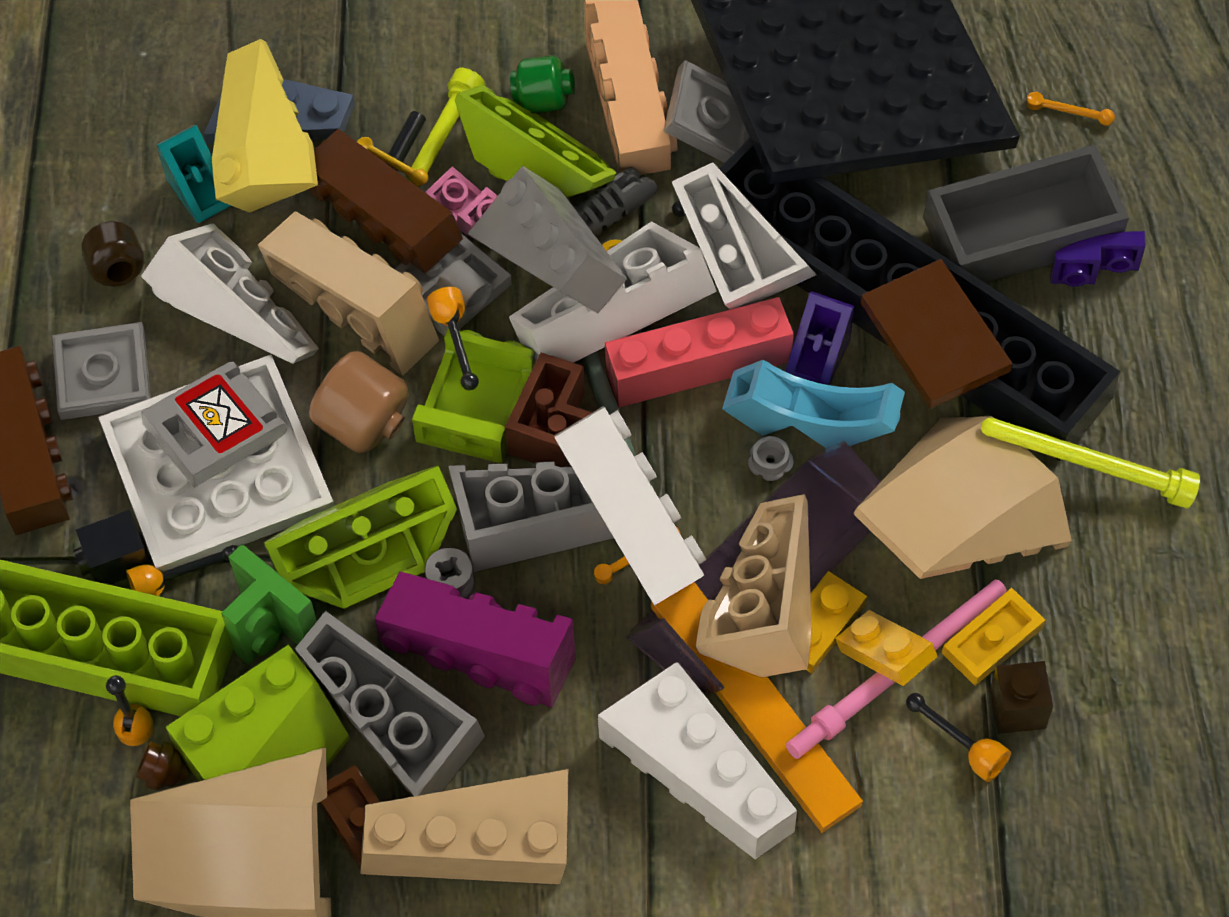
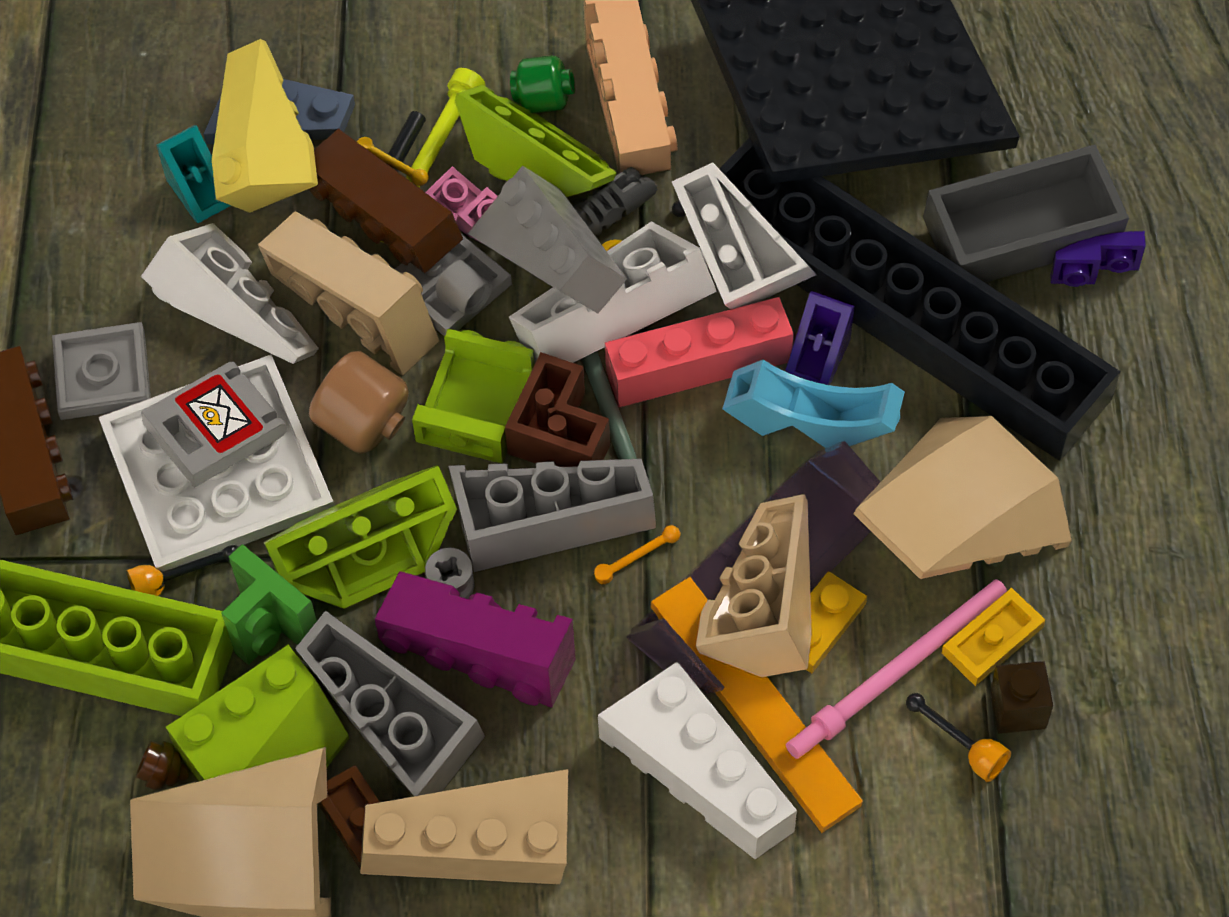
black brick [73,510,150,585] -> none
dark brown head [81,221,145,287] -> none
light orange hinge [106,675,154,746] -> none
hinge [426,287,479,391] -> none
white wedge [554,406,706,605] -> none
light grey plate [664,60,749,163] -> none
light grey plate [748,436,793,481] -> none
yellow plate [835,610,938,686] -> none
reddish brown tile [861,259,1013,409] -> none
neon yellow piece [981,418,1200,509] -> none
light orange hinge [1026,92,1115,126] -> none

